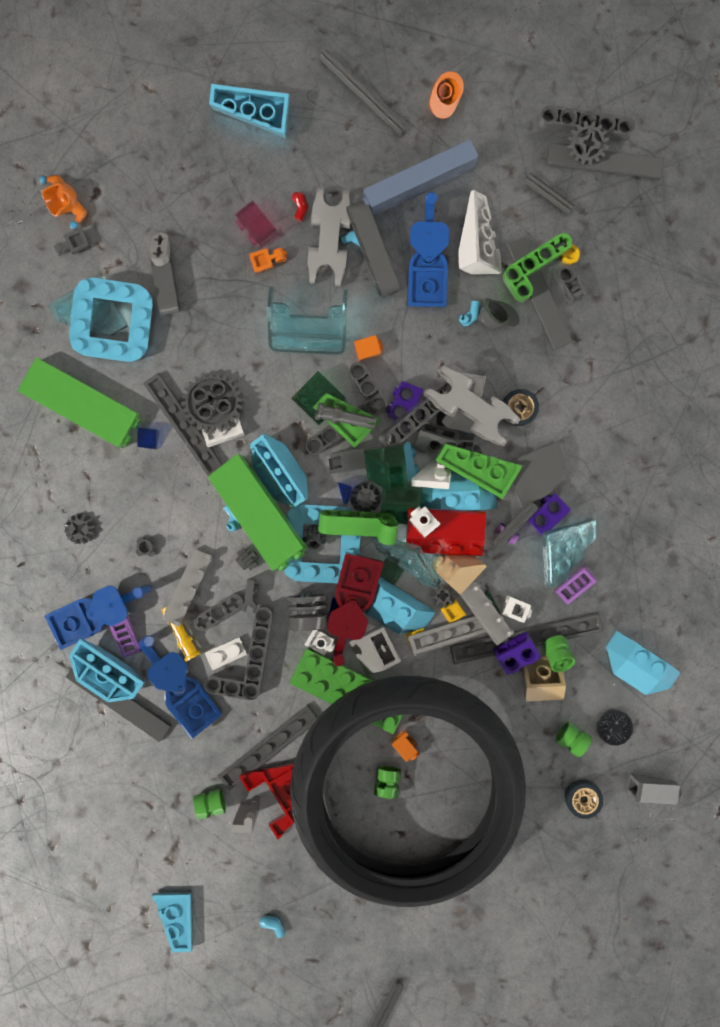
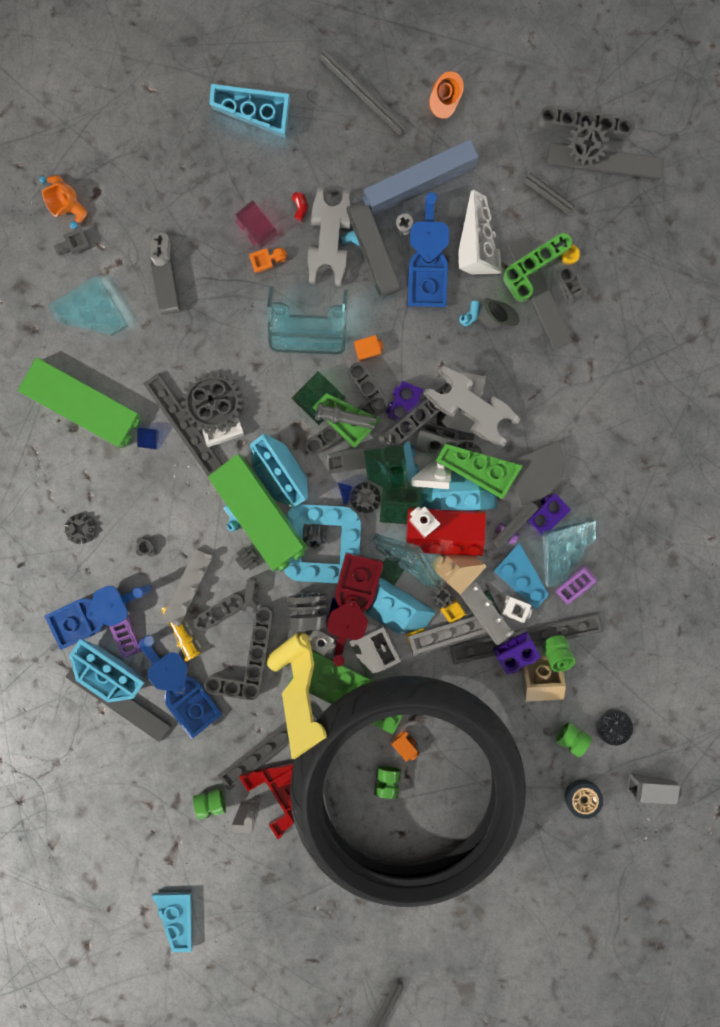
medium azure plate [69,278,154,362] -> none
white plate [205,637,248,670] -> none
medium azure arm [259,915,286,938] -> none
bright green beam [318,510,398,545] -> none
wheel [503,389,539,426] -> none
medium azure wedge [606,631,681,695] -> none
none -> light yellow door [266,632,327,759]
none -> light grey bush [395,214,413,236]
none -> dark azure wing [493,542,549,609]

